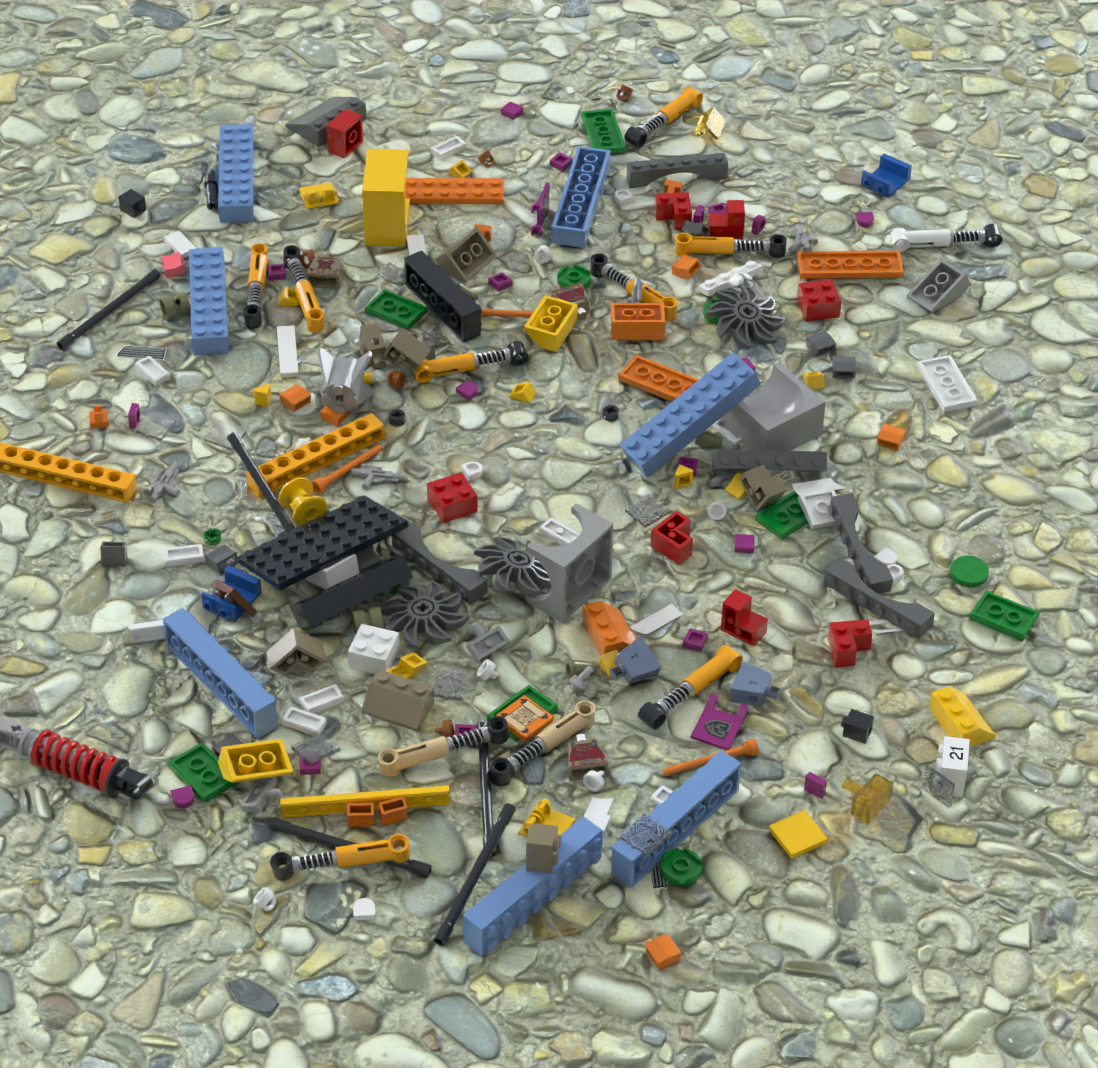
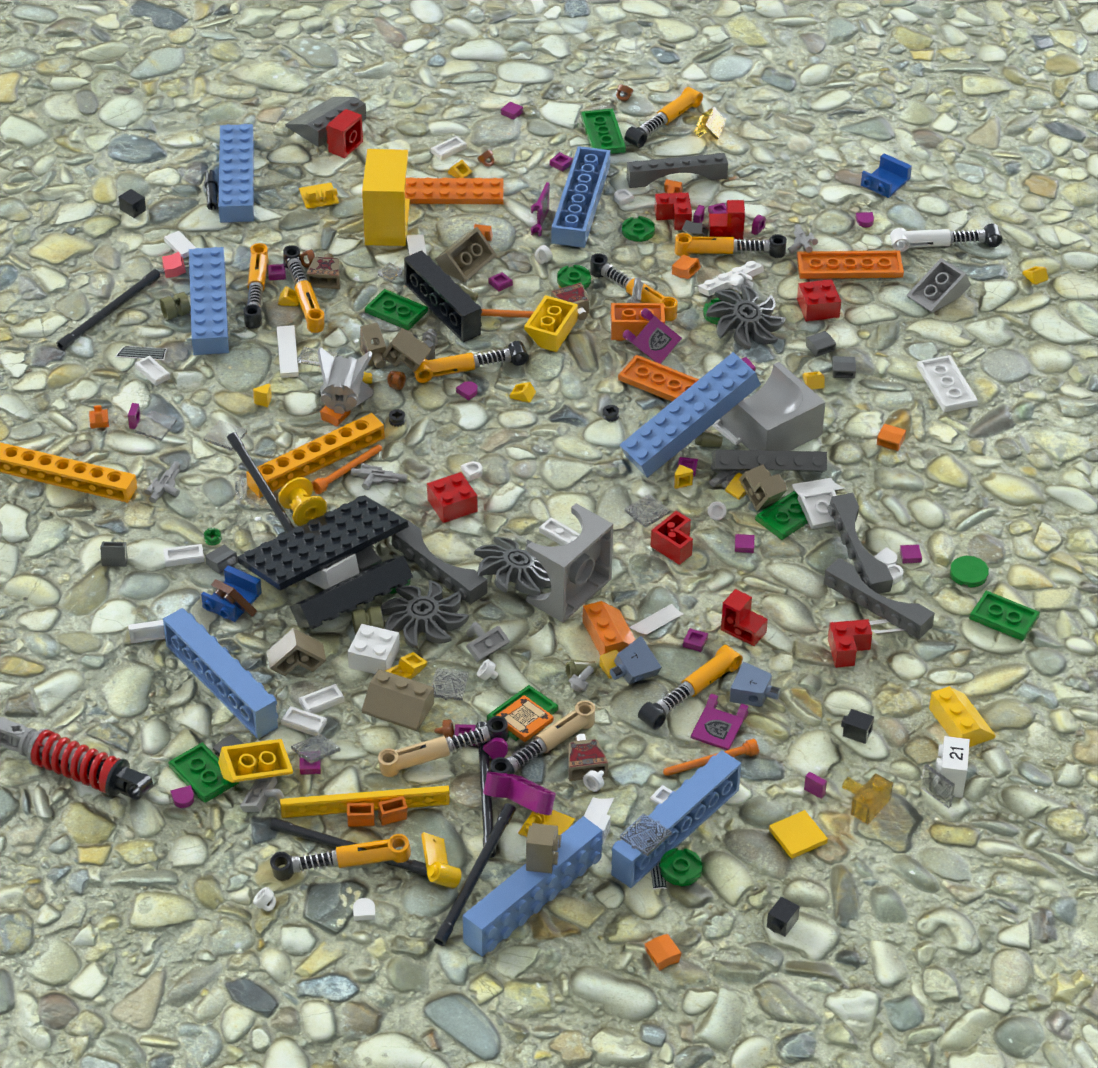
orange piece [279,384,311,412] -> none
none -> yellow door [421,832,461,889]
none -> magenta tile [483,738,508,759]
none -> magenta beam [483,772,556,815]
none -> green tile [622,216,655,242]
none -> magenta flag [623,308,682,364]
none -> black brick [766,897,800,937]
none -> magenta tile [899,544,922,564]
none -> yellow slope [1022,266,1048,285]

